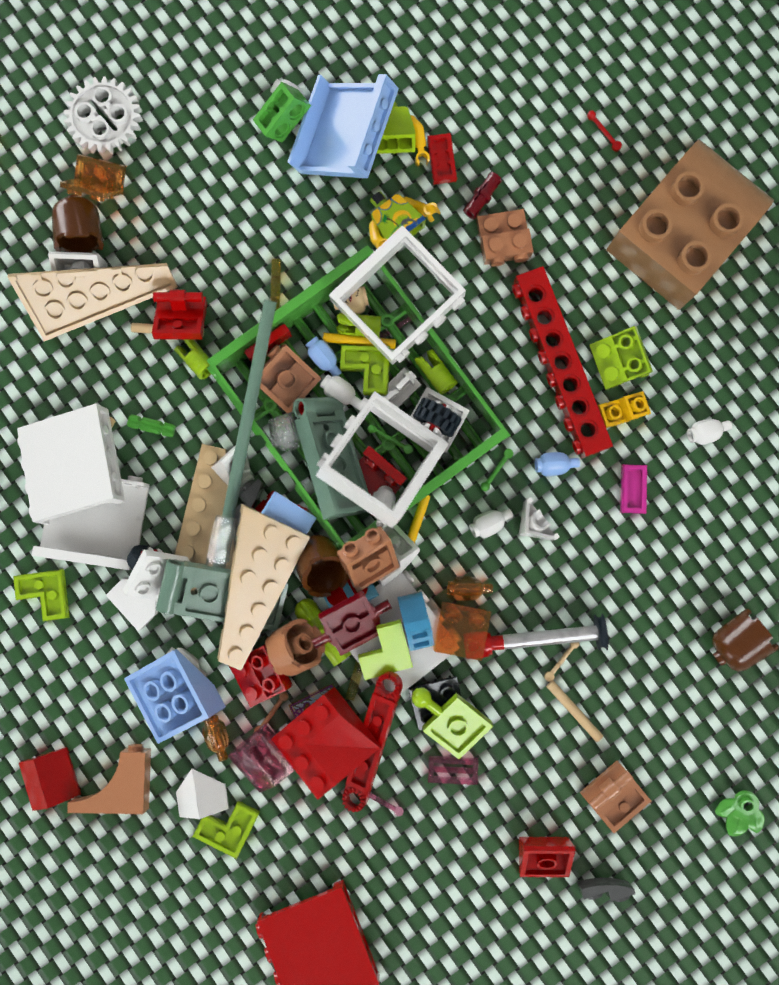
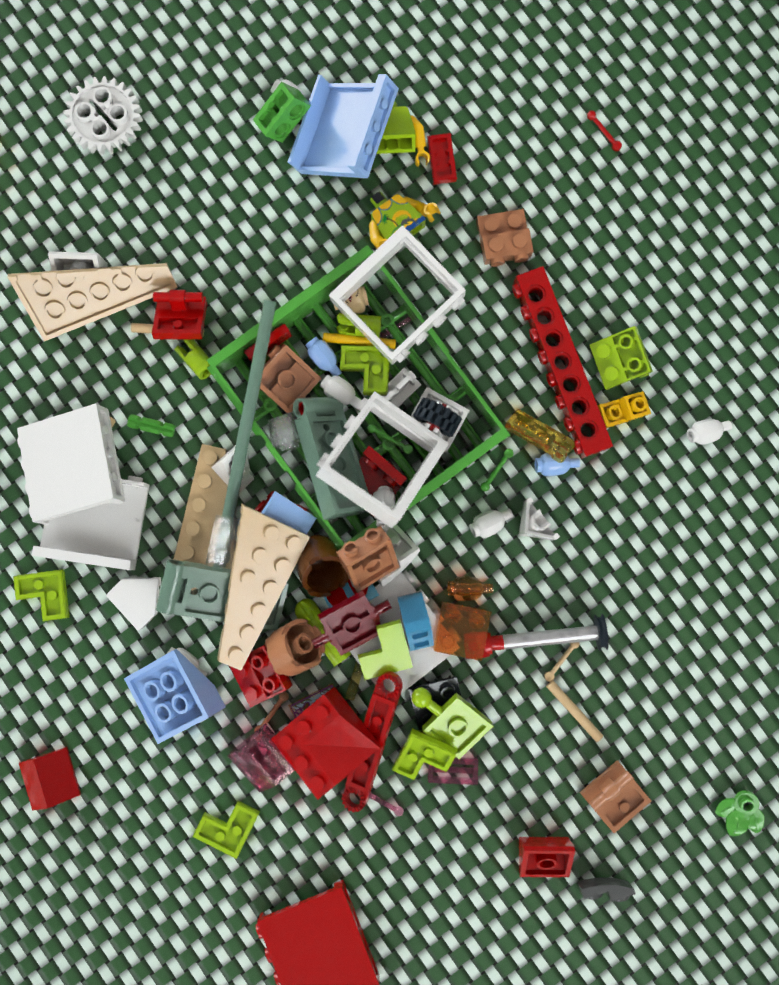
reddish brown cylinder [52,195,104,253] -> none
clear orange bracket [60,154,126,202] -> none
nougat arch [67,744,151,814] -> none
white plate [123,545,190,600] -> none
white slope [176,769,229,819] -> none
clear orange plant [202,715,229,762] -> none
dark grey slope [233,479,264,527] -> none
clear yellow bar [271,259,281,311] -> none
yellow bar [407,496,431,543] -> none
lime hinge [414,349,457,395] -> none
dark red pin [463,172,502,219] -> none
medium nougat brick [606,139,774,310] -> none
dark pink tile [620,464,647,514] -> none
reddish brown cylinder [712,608,779,671] -> none
none -> lime tile [392,728,458,780]
none -> clear yellow plate [505,409,575,463]

